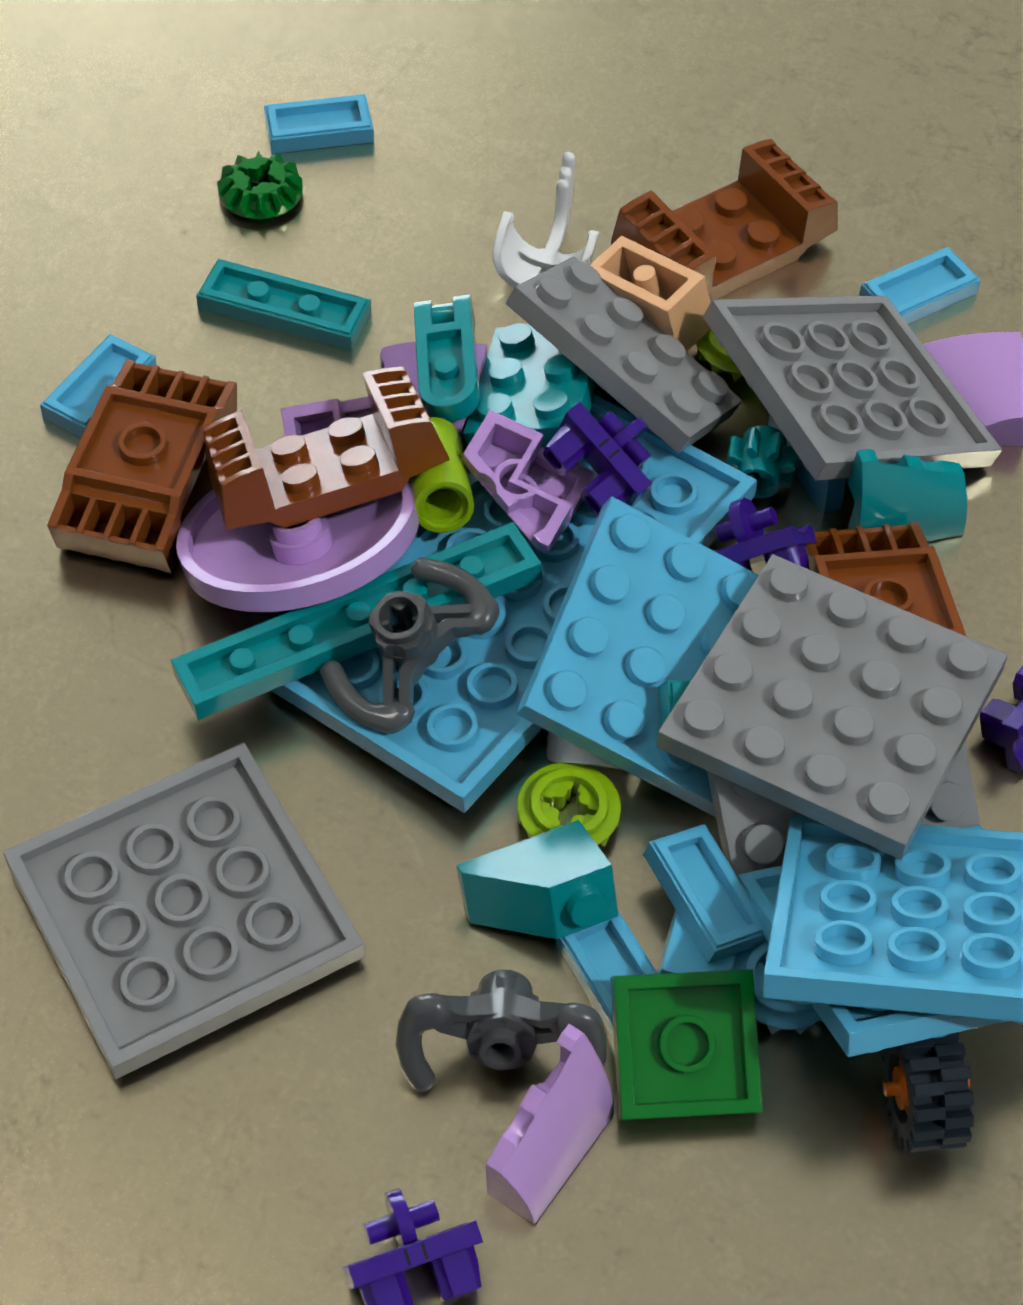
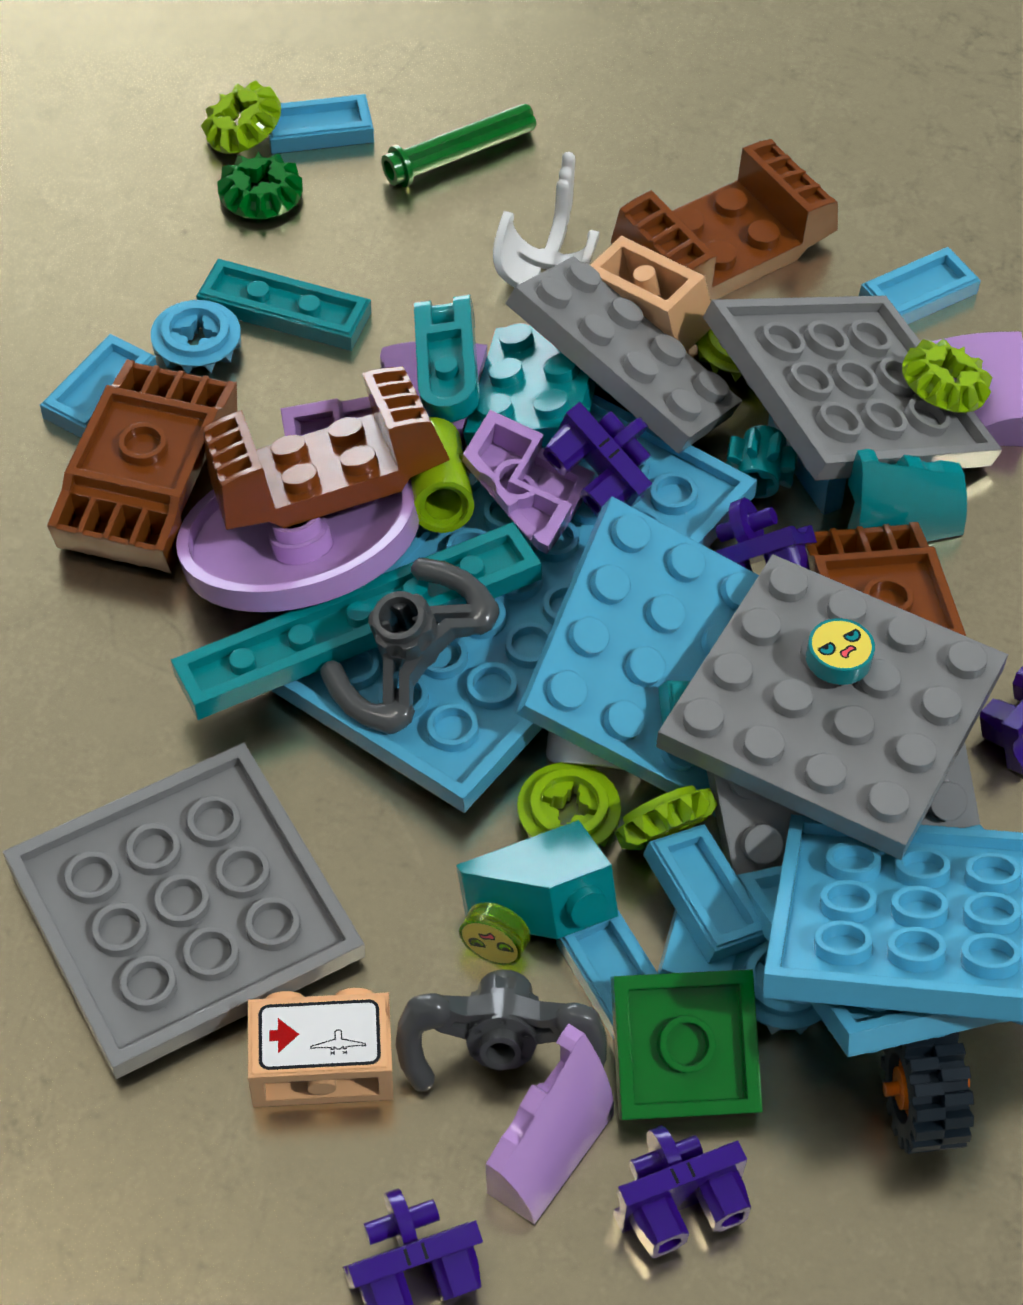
none -> medium azure gear [151,300,241,374]
none -> lime gear [201,80,281,154]
none -> brick [248,988,394,1107]
none -> green axle [381,103,537,187]
none -> tile [459,902,530,966]
none -> dark purple hips [613,1125,751,1258]
none -> lime gear [615,785,718,850]
none -> tile [806,618,875,685]
none -> lime gear [902,339,993,413]

